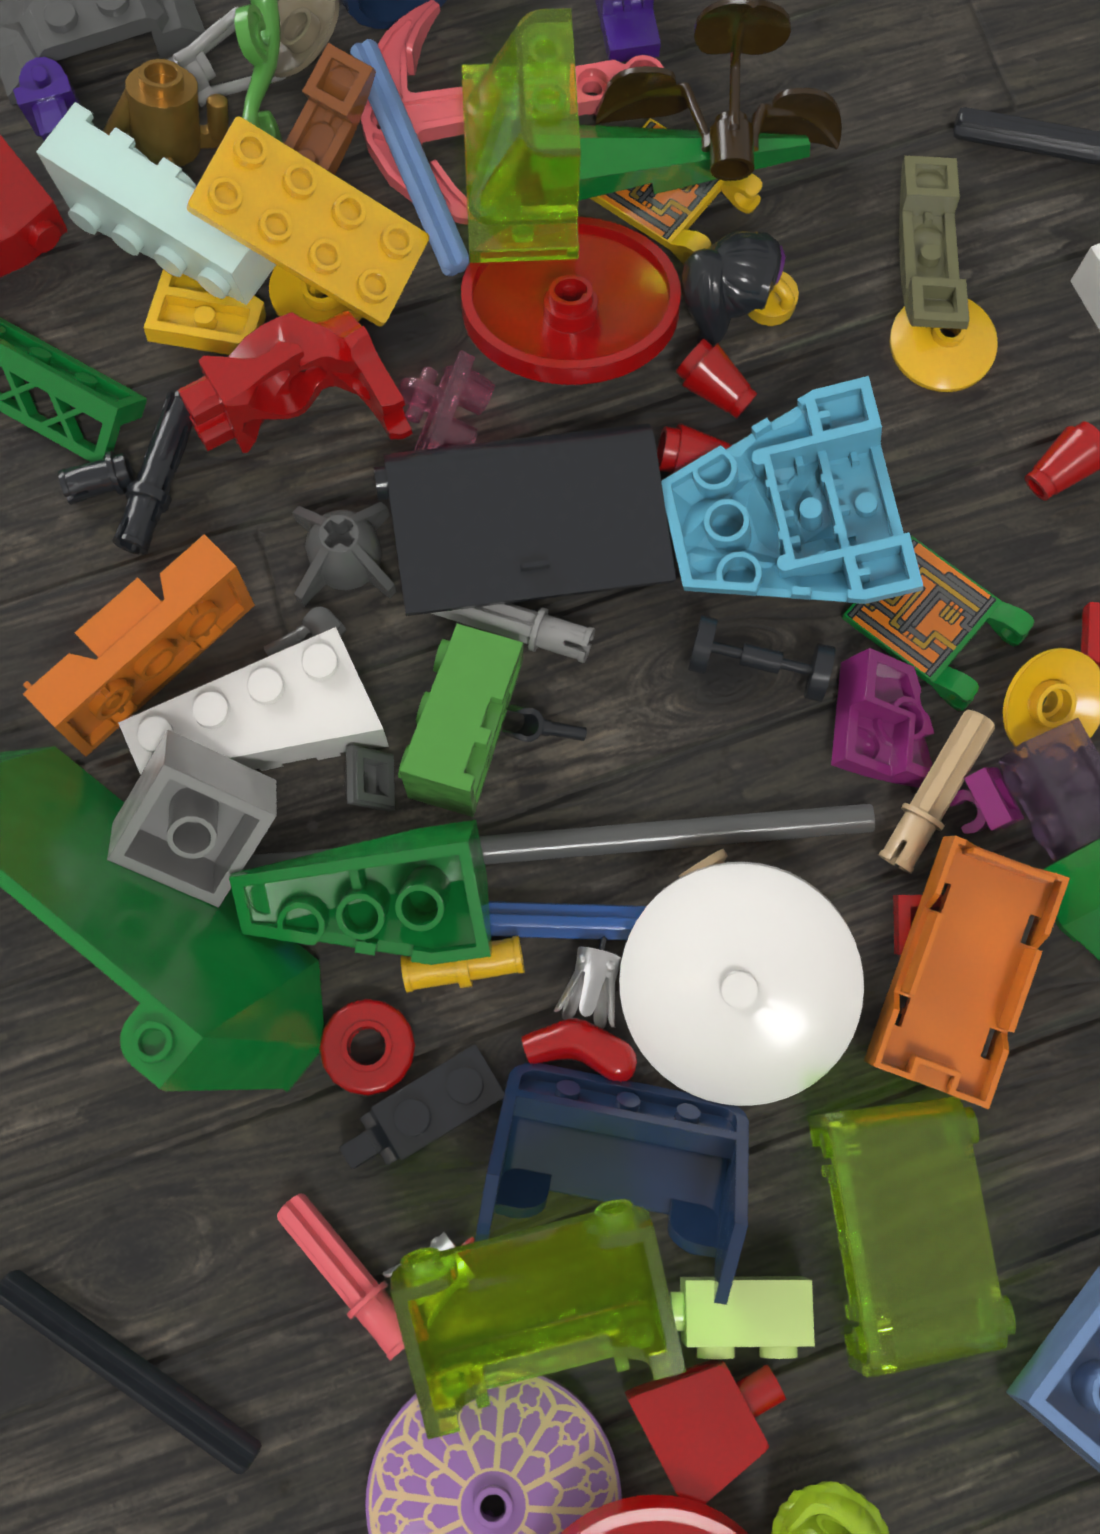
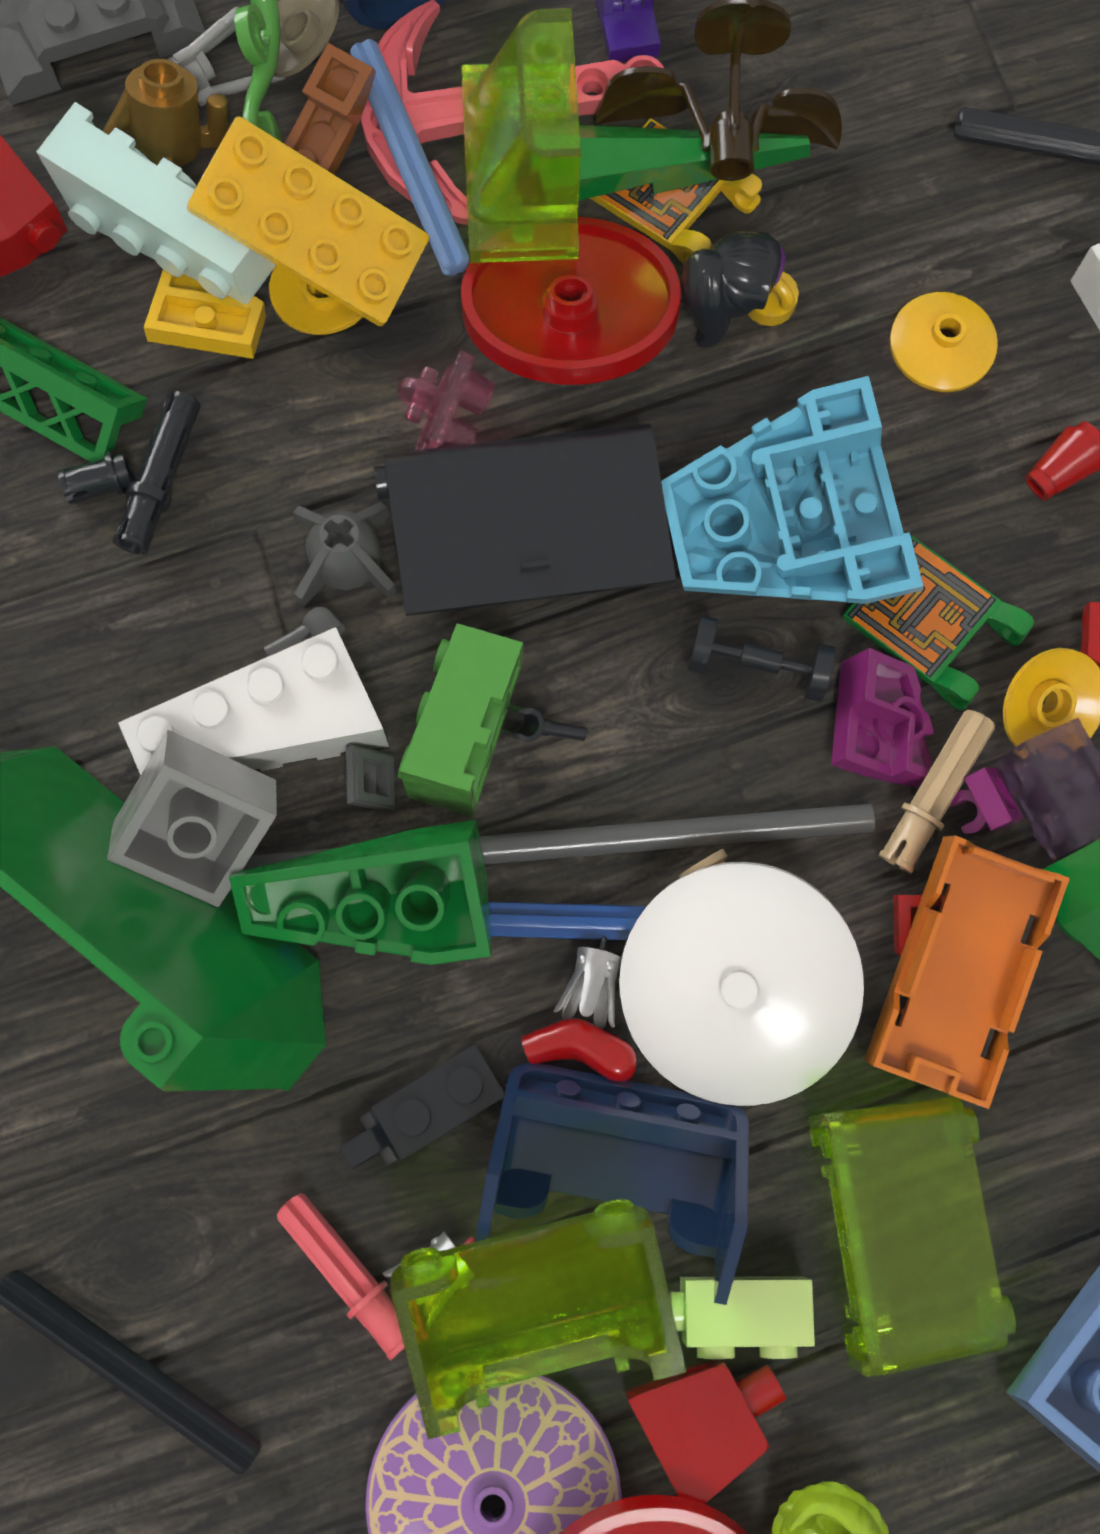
dark purple hips [13,57,83,141] -> none
orange piece [23,534,255,757] -> none
red hips [178,310,413,453] -> none
red piece [319,999,415,1096] -> none
yellow pin [401,936,525,993] -> none
light grey axle [431,603,595,663] -> none
red cone [657,423,732,477] -> none
red cone [675,339,758,419] -> none
olive slope [899,155,969,329] -> none

